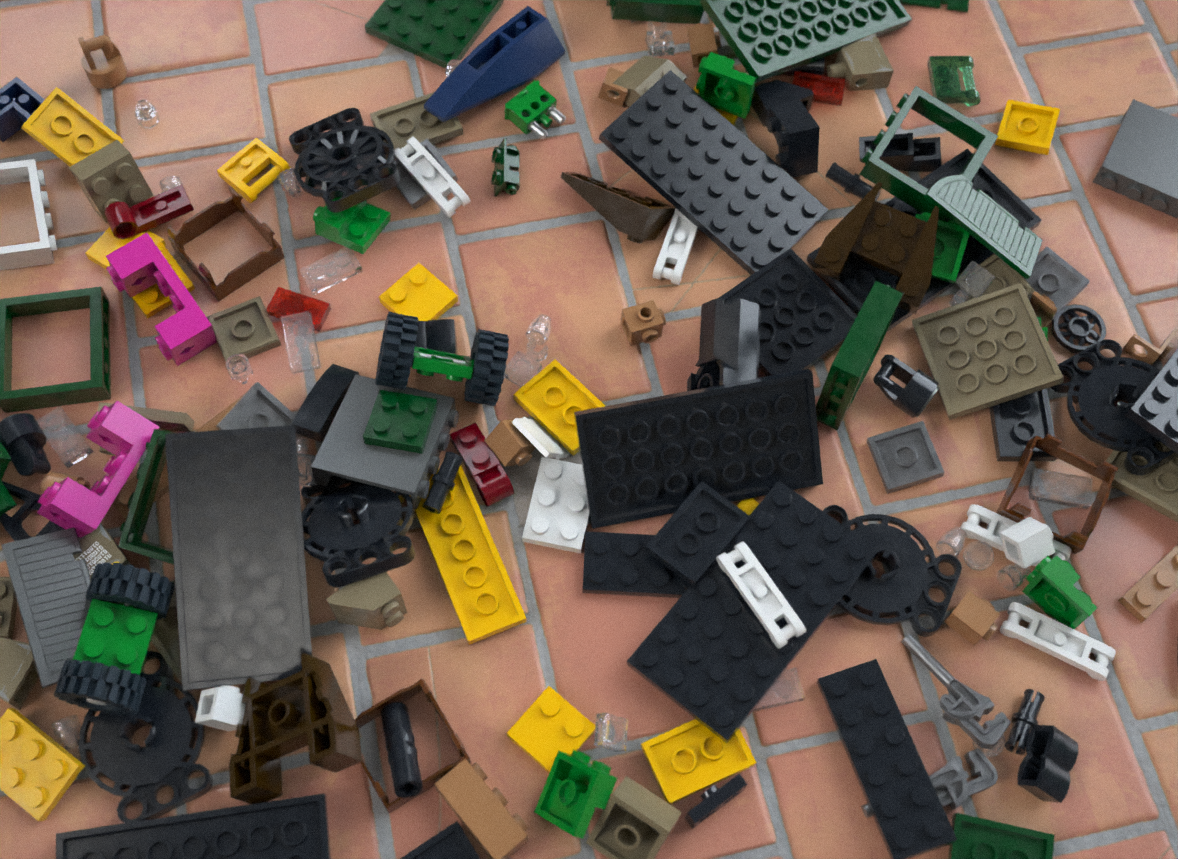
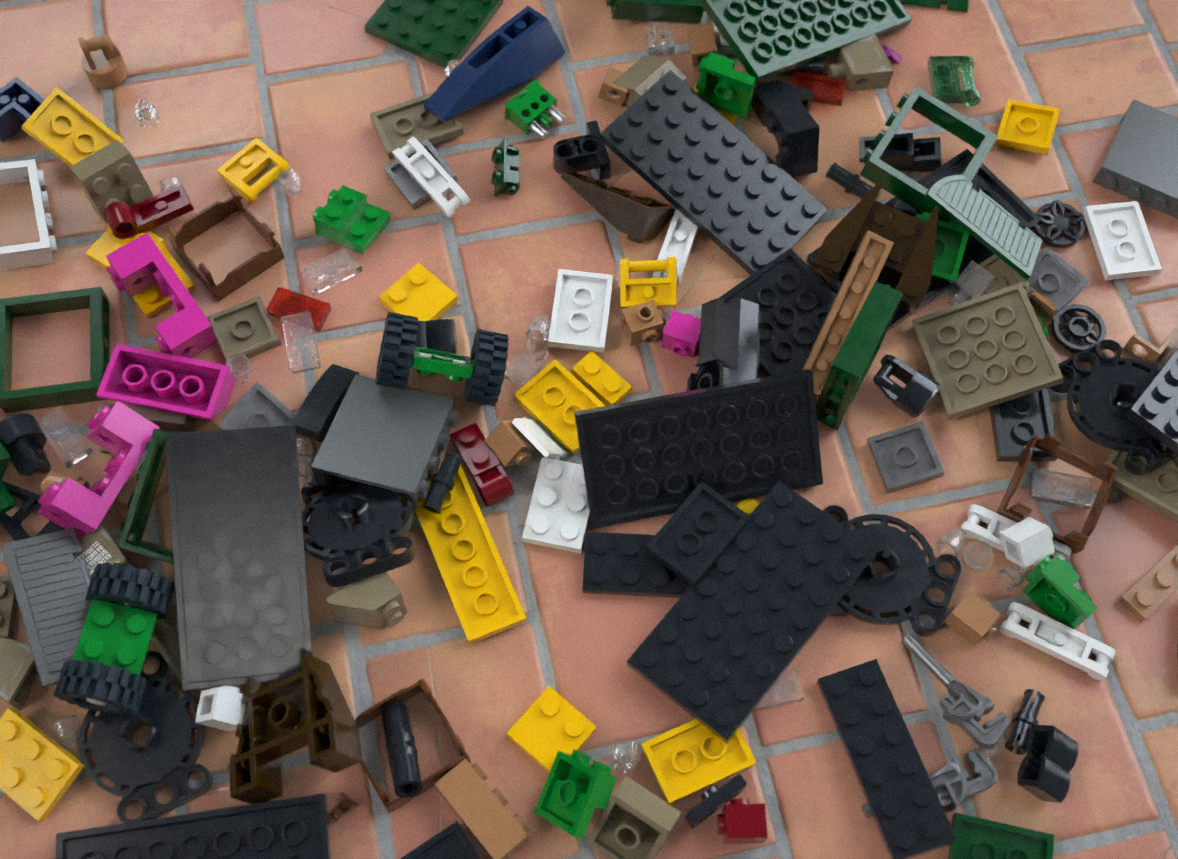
black piece [289,108,401,213] -> none
dark green plate [363,390,438,454] -> none
clear plate [594,712,629,752] -> none
white plate [716,541,806,649] -> none
none -> dark pink slope [96,344,236,420]
none -> reddish brown piece [329,792,359,821]
none -> white plate [548,269,613,353]
none -> black tile [553,120,611,180]
none -> yellow plate [572,351,632,406]
none -> clear plate [606,741,640,772]
none -> yellow plate [620,257,677,309]
none -> dark pink brick [662,311,701,357]
none -> dark red brick [717,798,768,844]
none -> medium nougat plate [802,230,894,397]
none -> magenta plant [881,44,902,64]
none -> black wheel [1034,201,1085,248]
none -> white plate [1082,201,1162,280]

